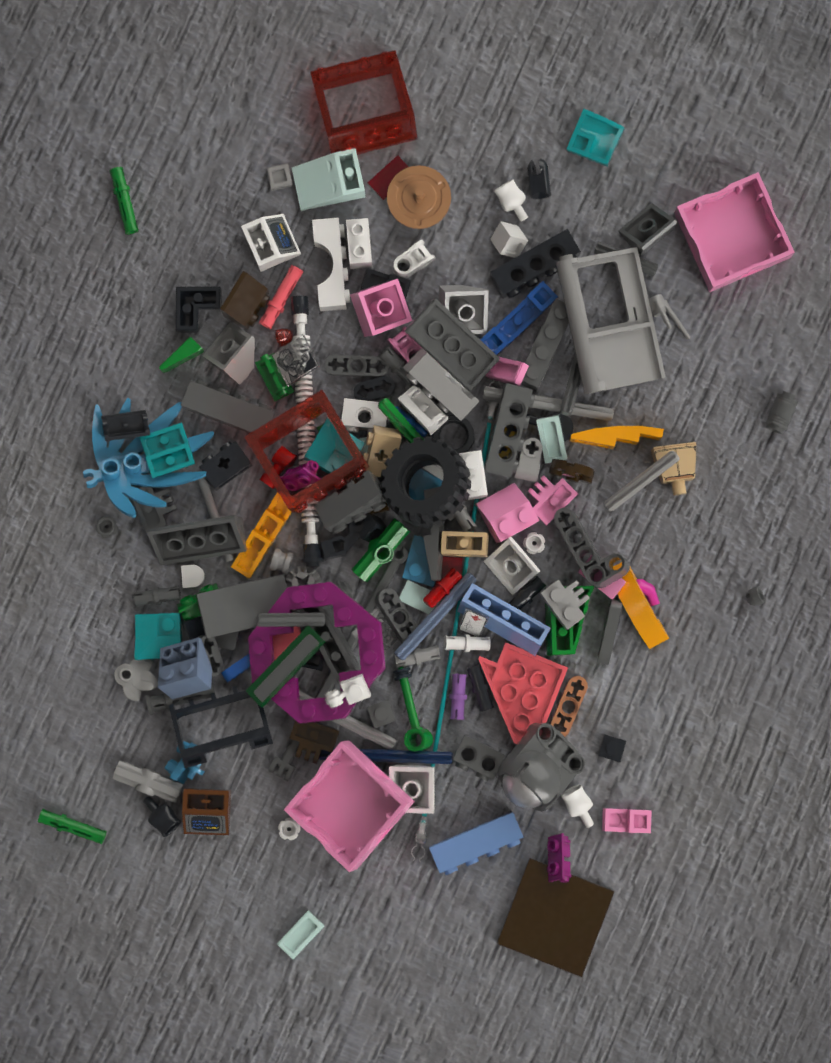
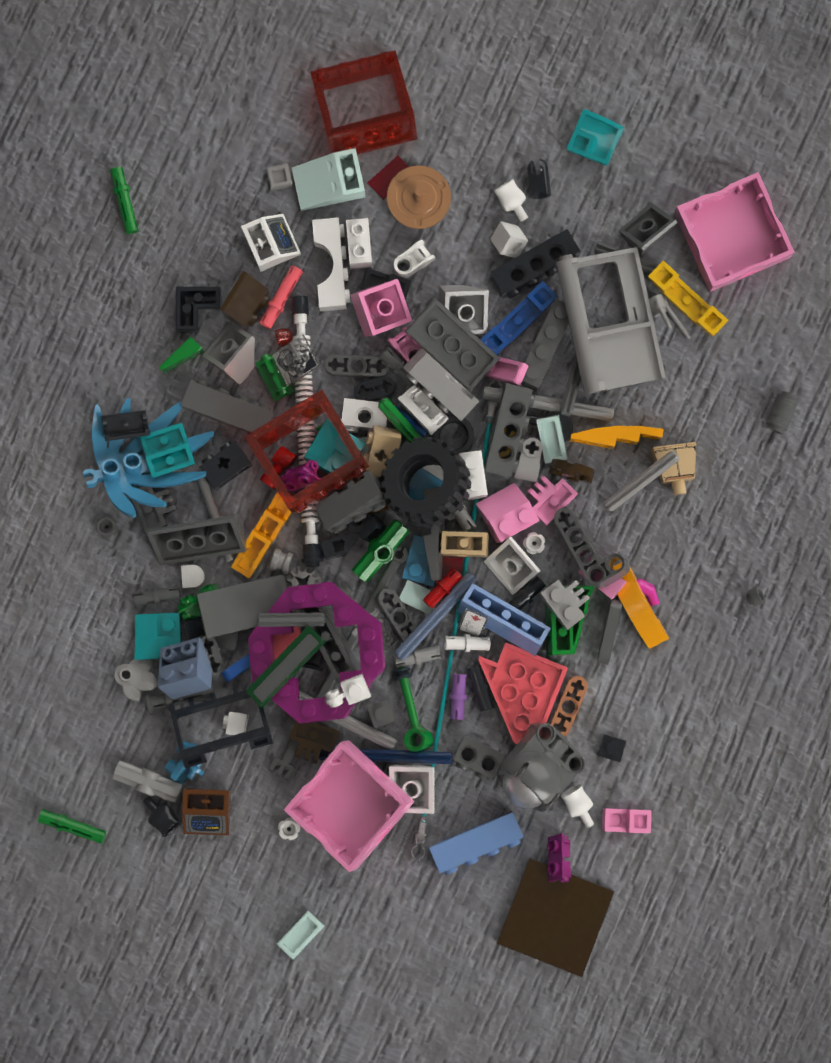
none -> white plate [223,712,249,735]
none -> yellow slope [648,261,729,337]

